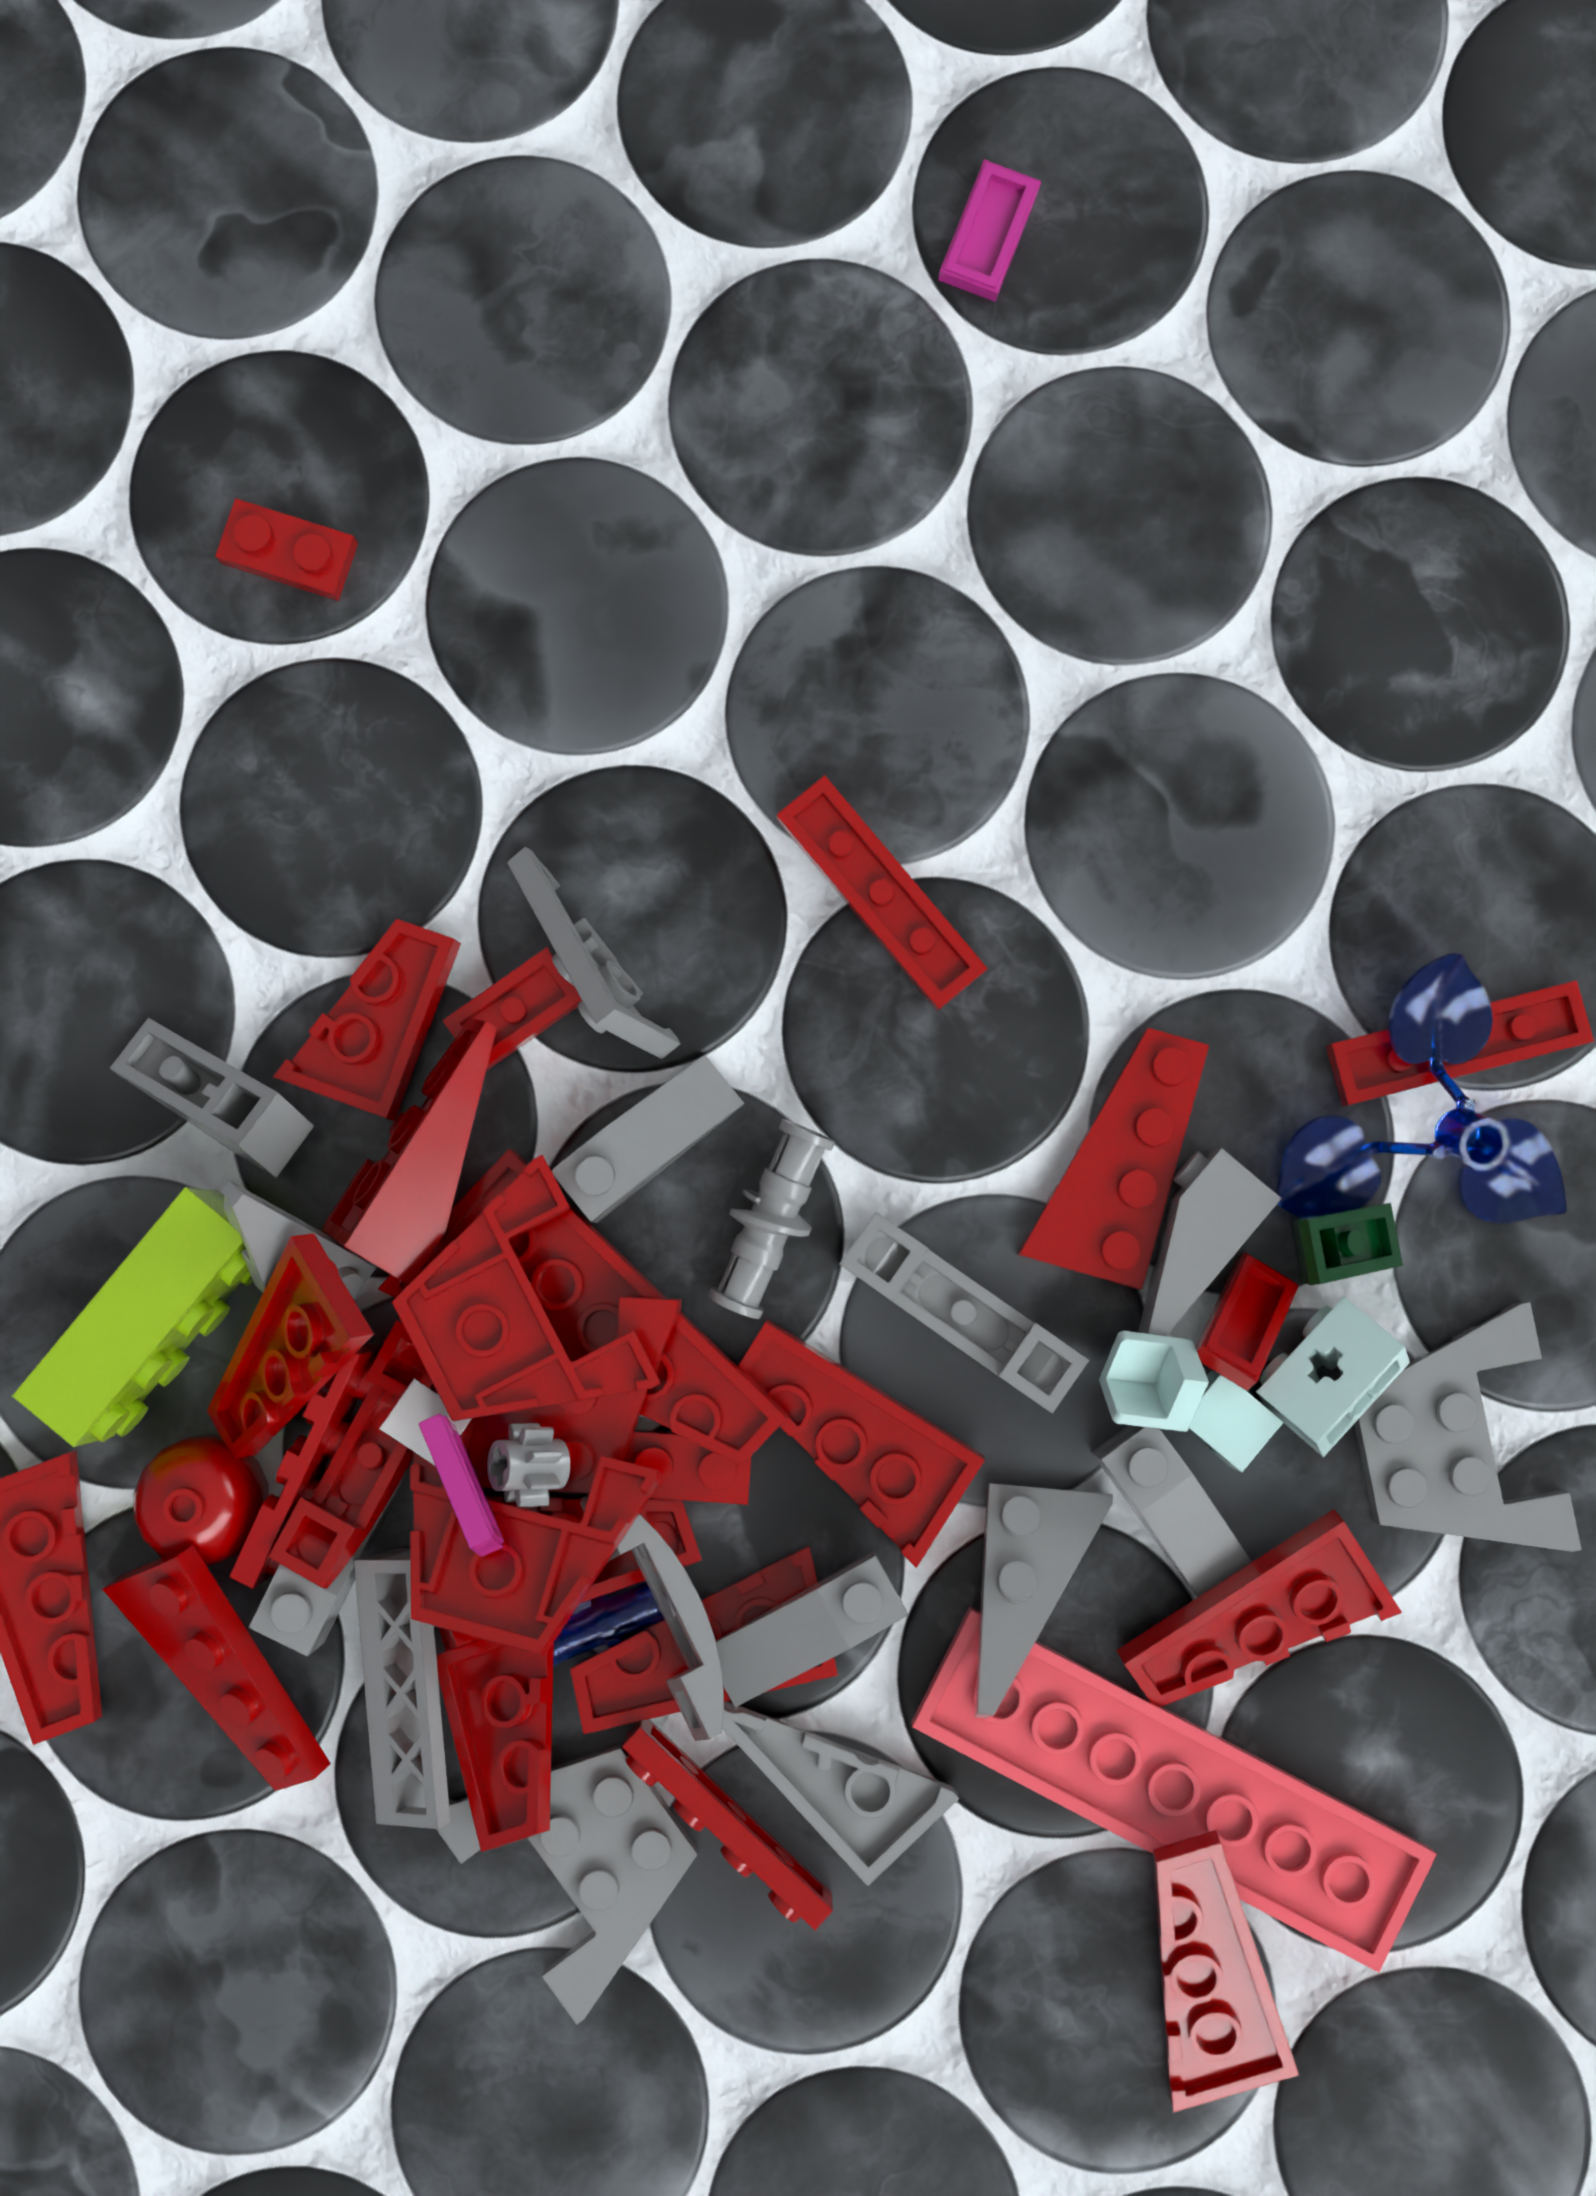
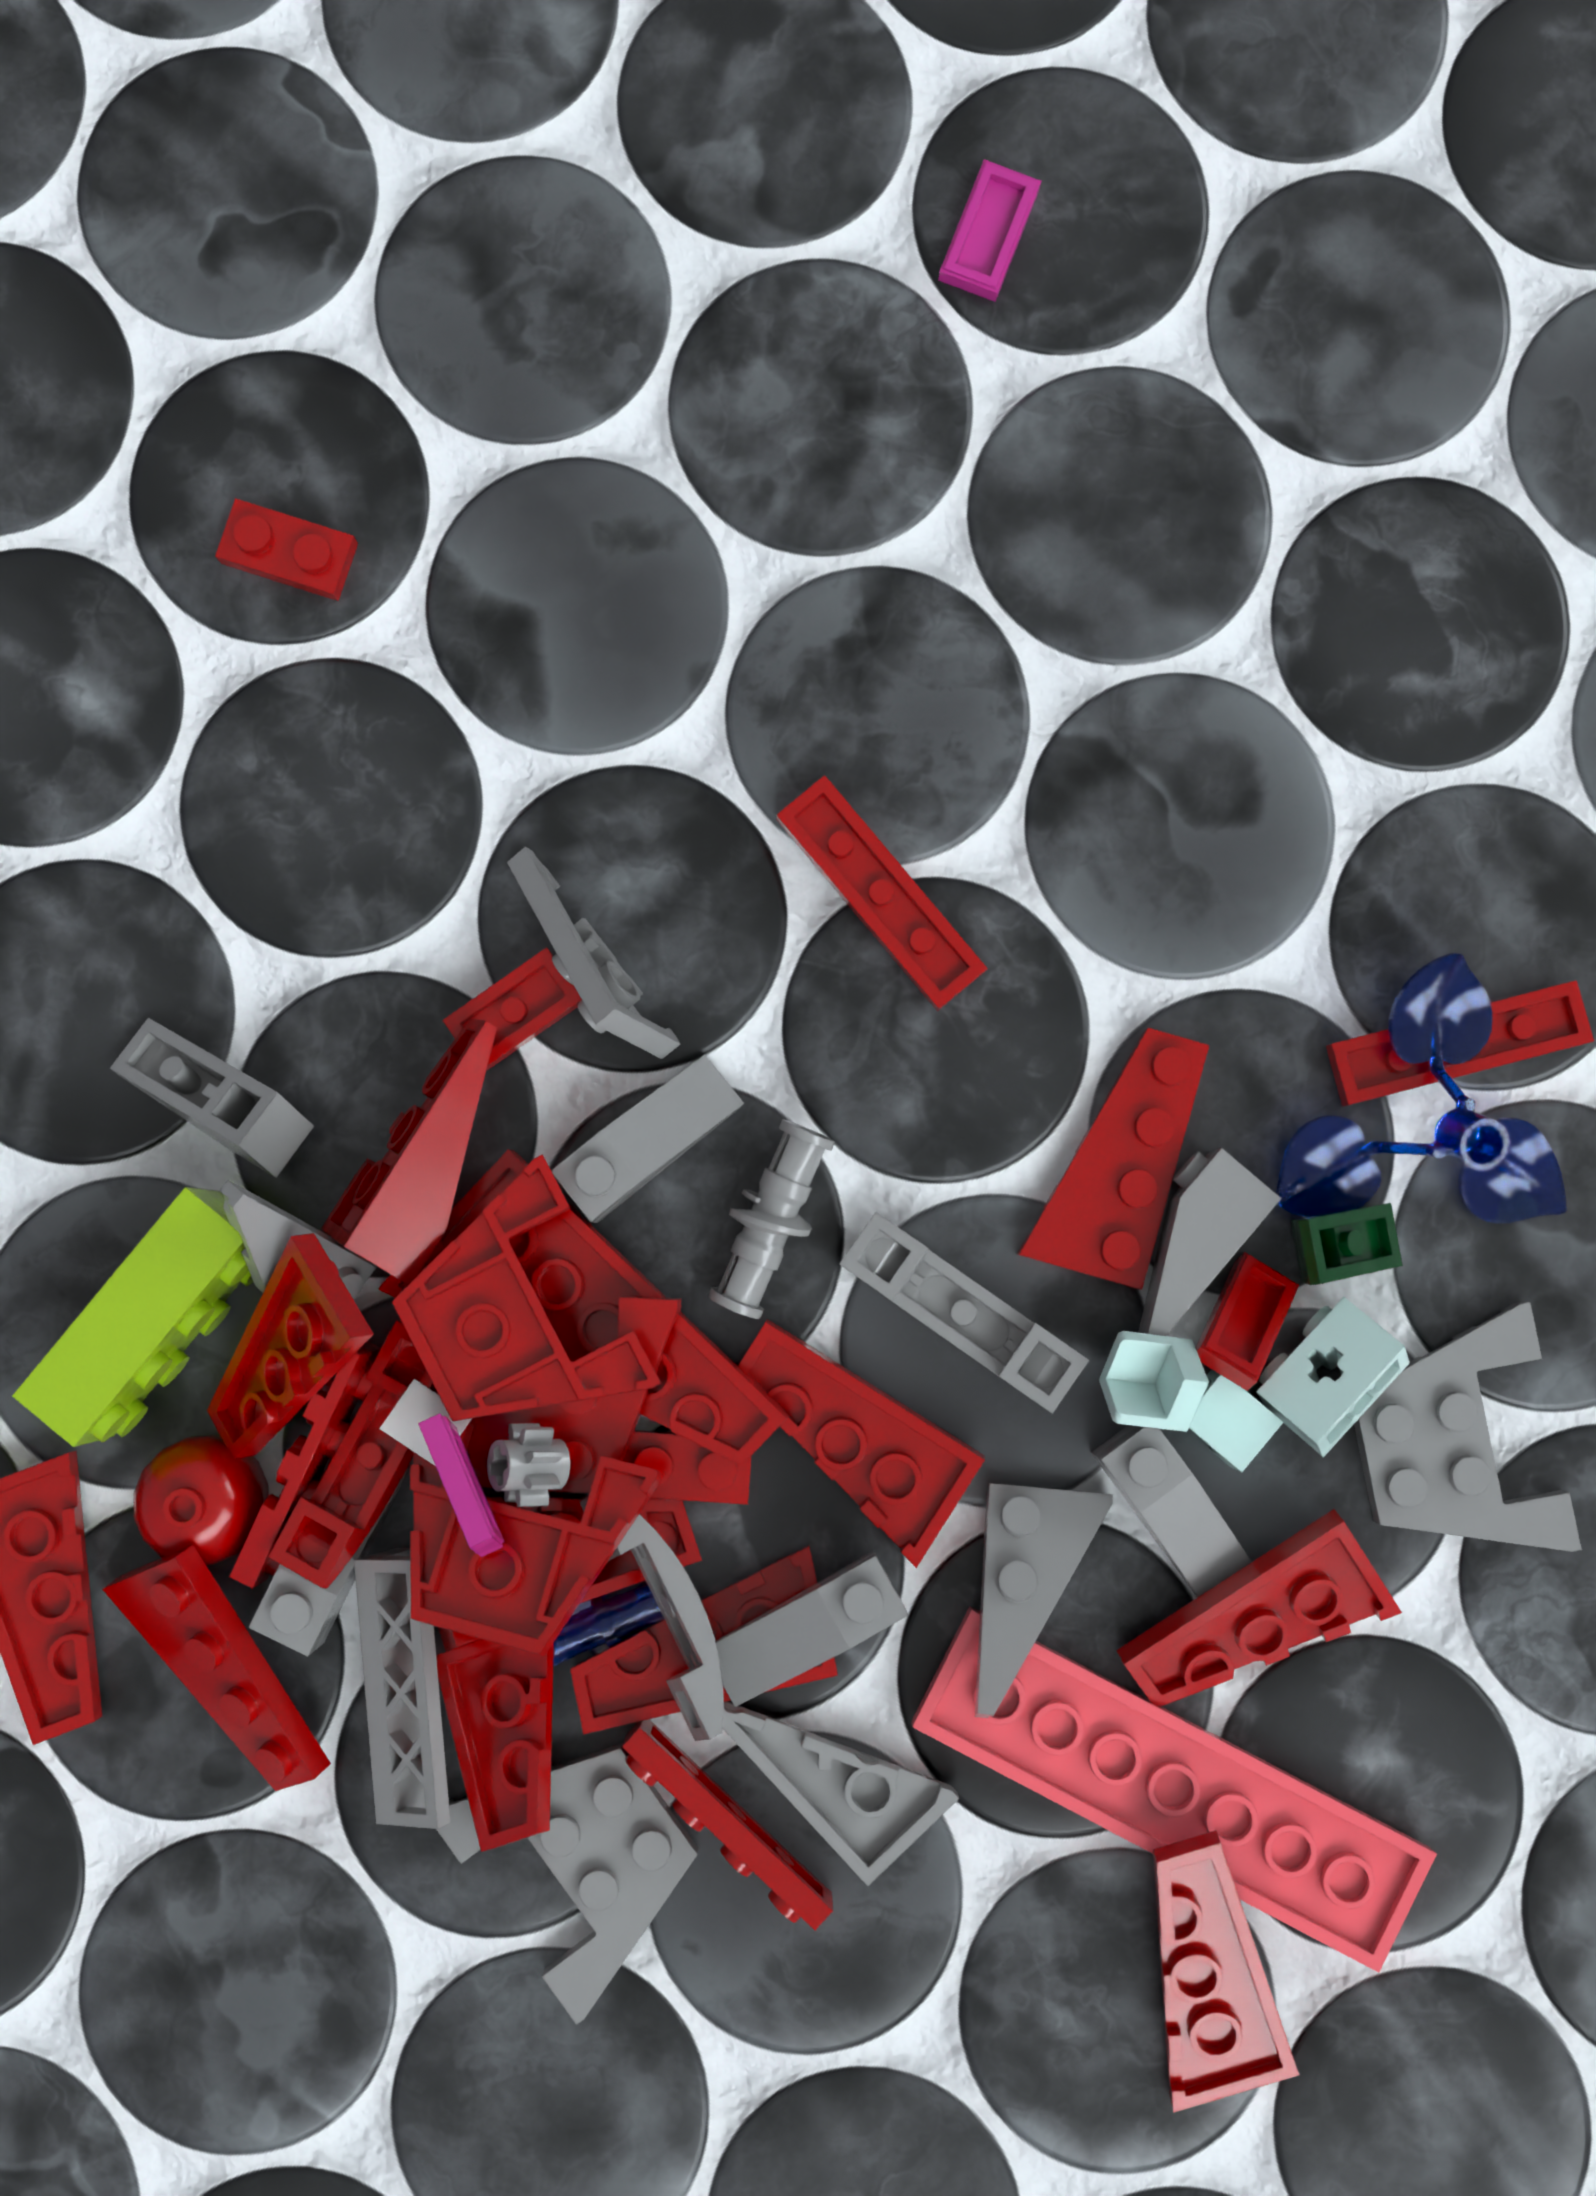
red wing [273,919,461,1121] -> none

